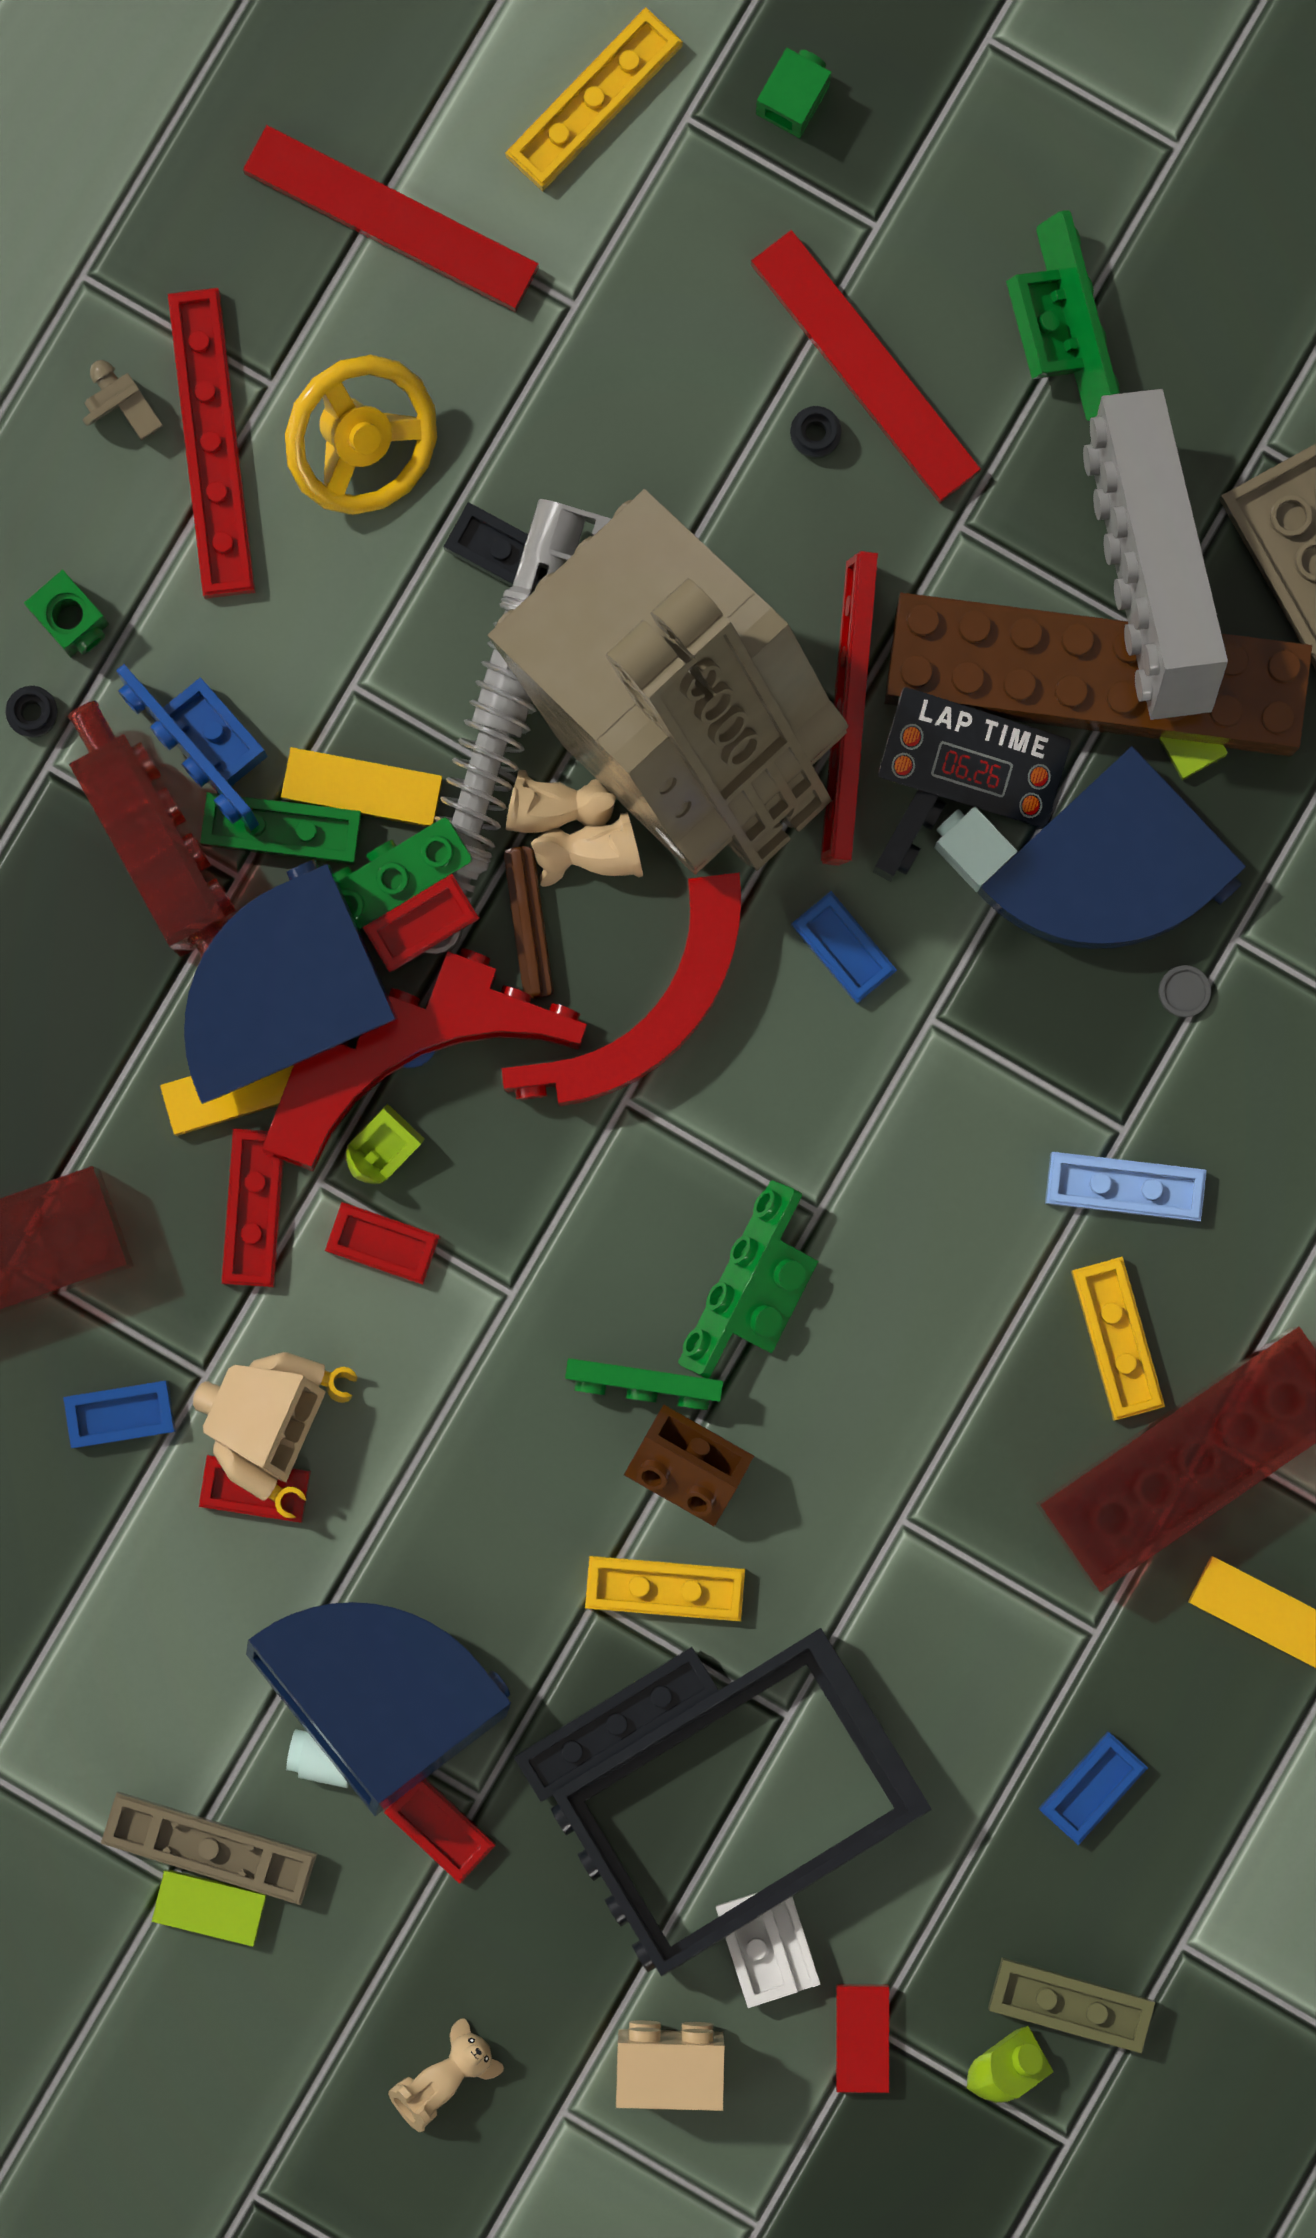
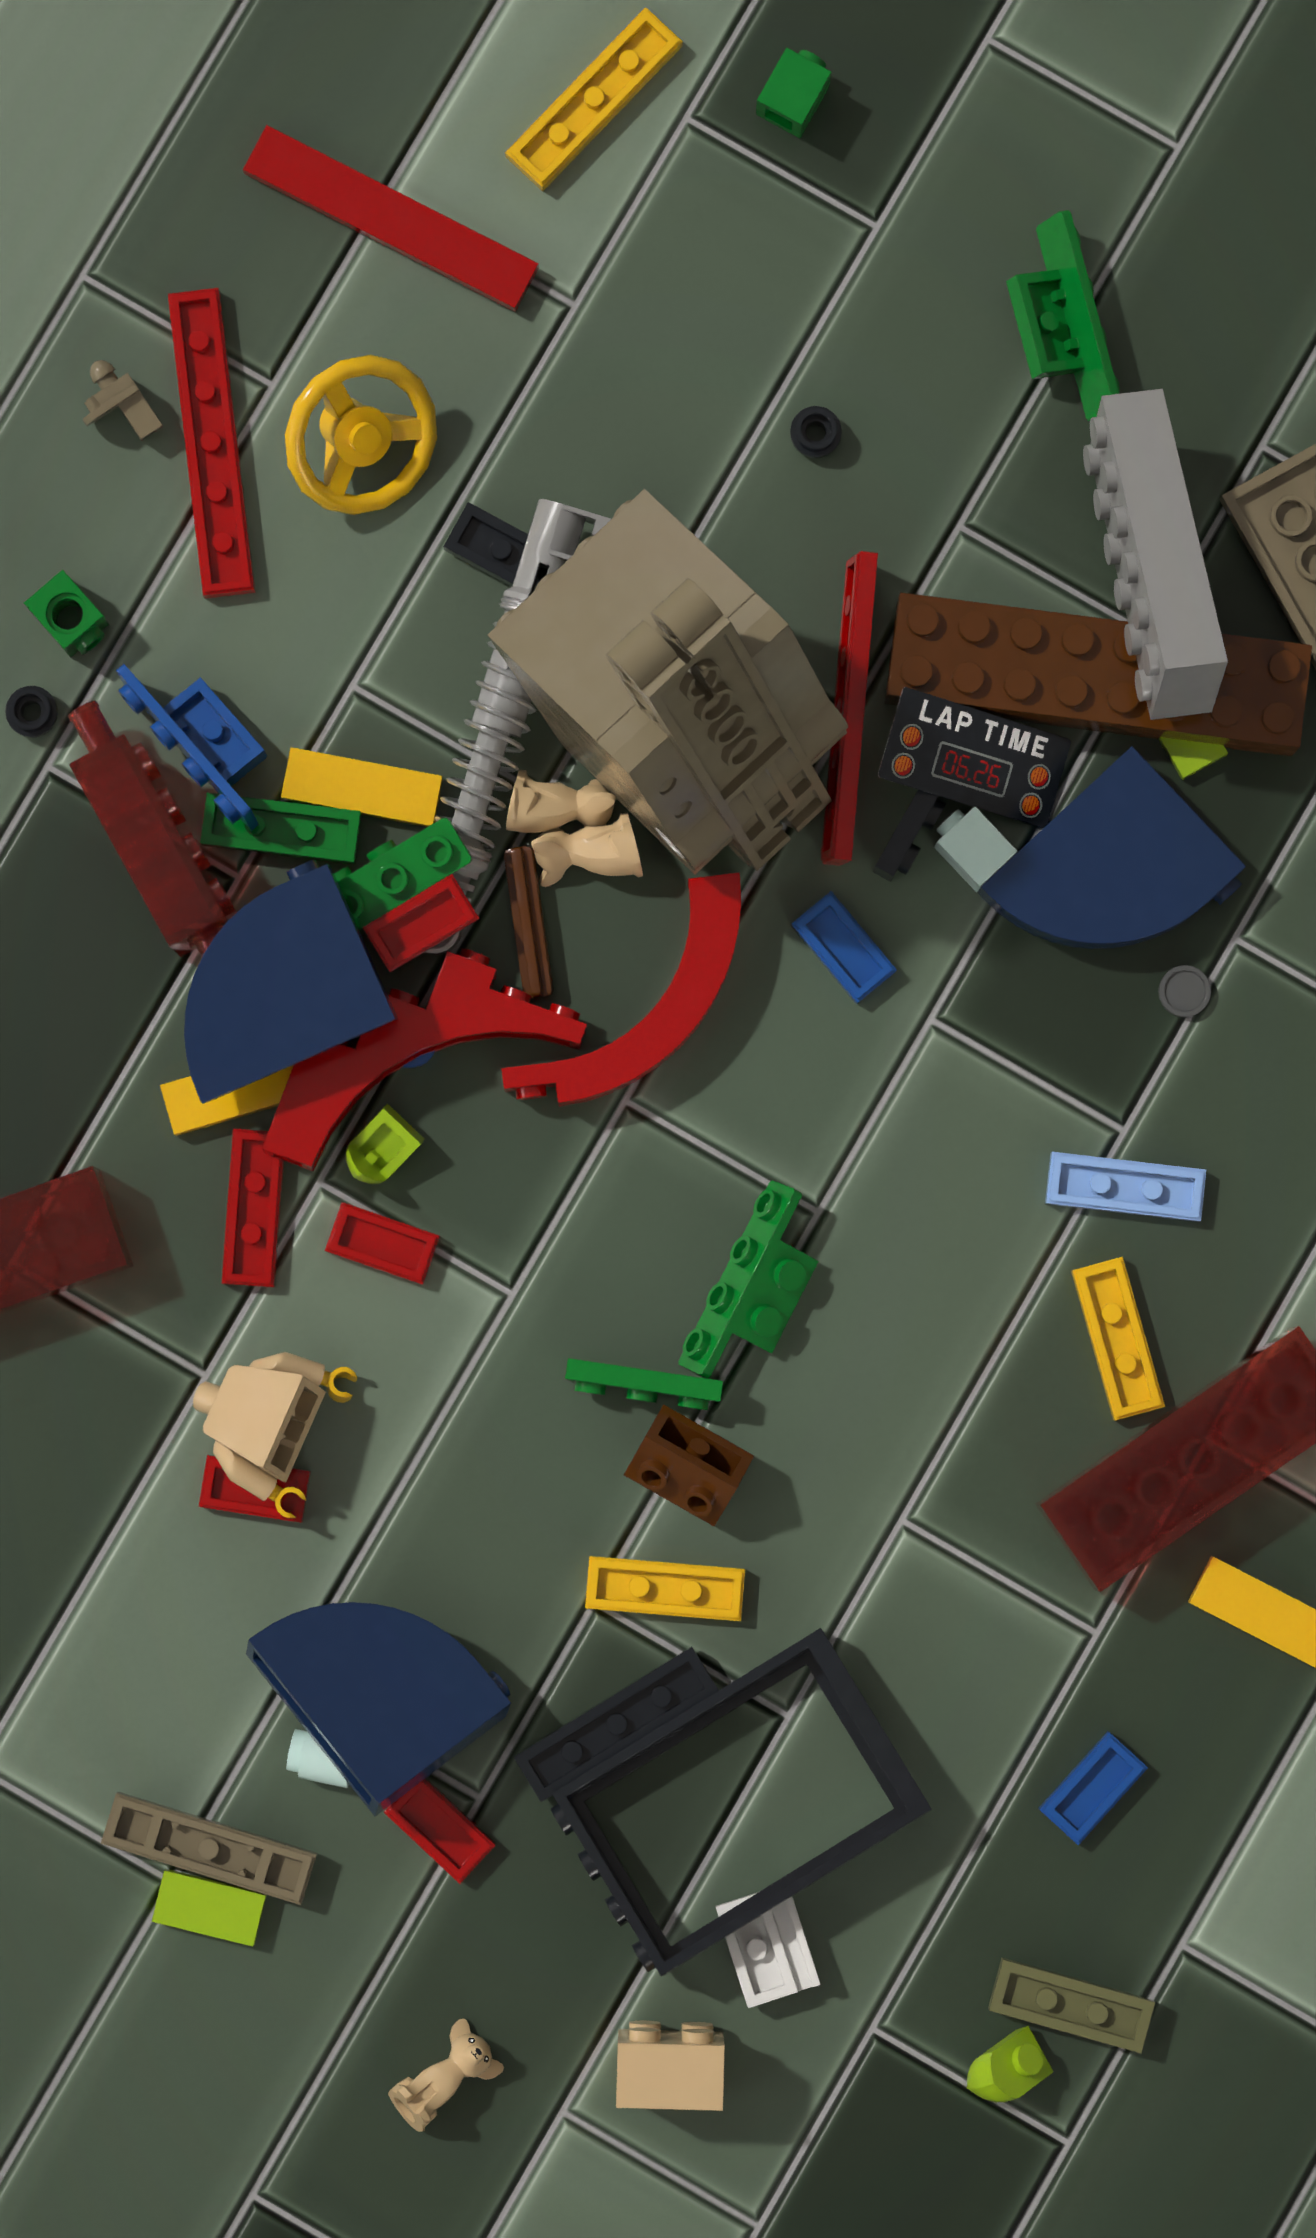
blue tile [63,1381,176,1449] -> none
red tile [751,230,981,504] -> none
red tile [836,1984,889,2093] -> none

